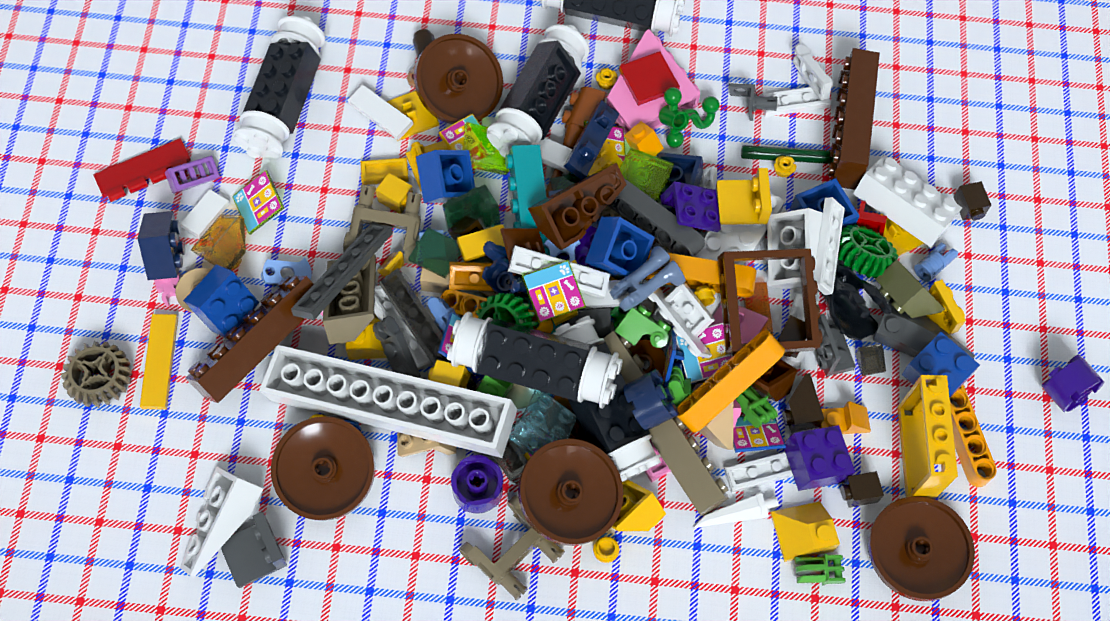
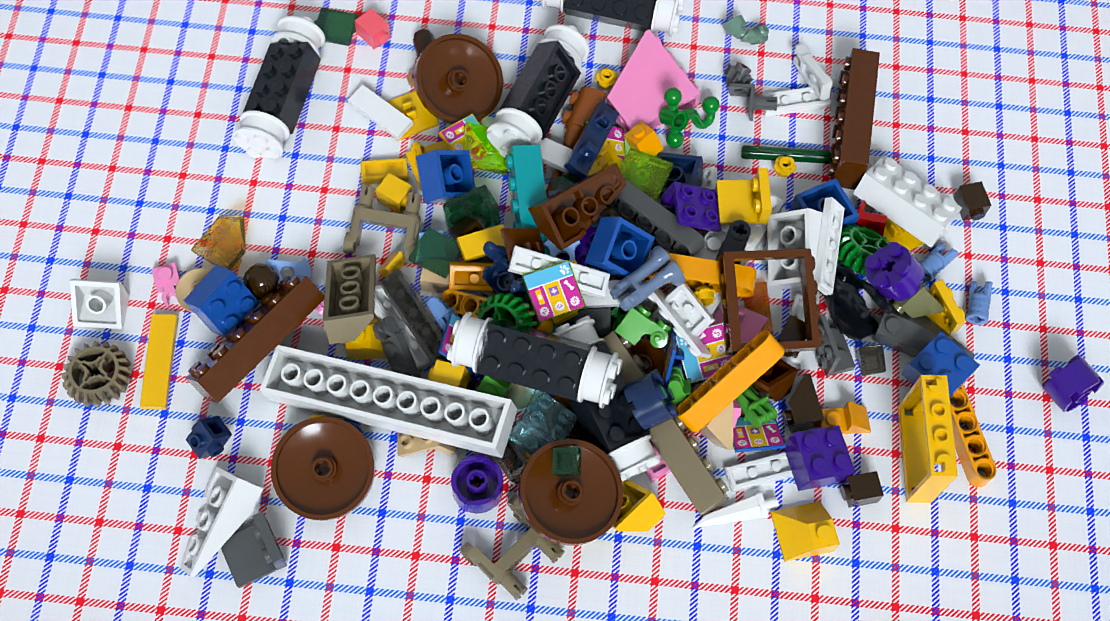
red windscreen [93,138,191,202] -> none
dark blue brick [137,211,185,280] -> none
medium lavender slope [165,155,220,194] -> none
white tile [180,189,230,239] -> none
piece [232,170,285,235] -> none
dark grey tile [291,223,393,320] -> none
yellow plate [593,537,619,563] -> none
red tile [619,51,680,106] -> none
bright green arm [794,554,846,586] -> none
reddish brown dish [868,496,975,601] -> none
none -> white slope [70,279,129,329]
none -> dark blue brick [186,416,232,459]
none -> dark brown hair [243,263,279,300]
none -> clear green piece [314,7,359,46]
none -> coral brick [355,8,391,50]
none -> clear green tile [552,446,581,477]
none -> black piece [715,220,751,265]
none -> sand green arm [723,15,769,45]
none -> dark grey gear [724,62,753,90]
none -> dark purple brick [865,242,925,301]
none -> medium blue hinge [966,281,993,325]

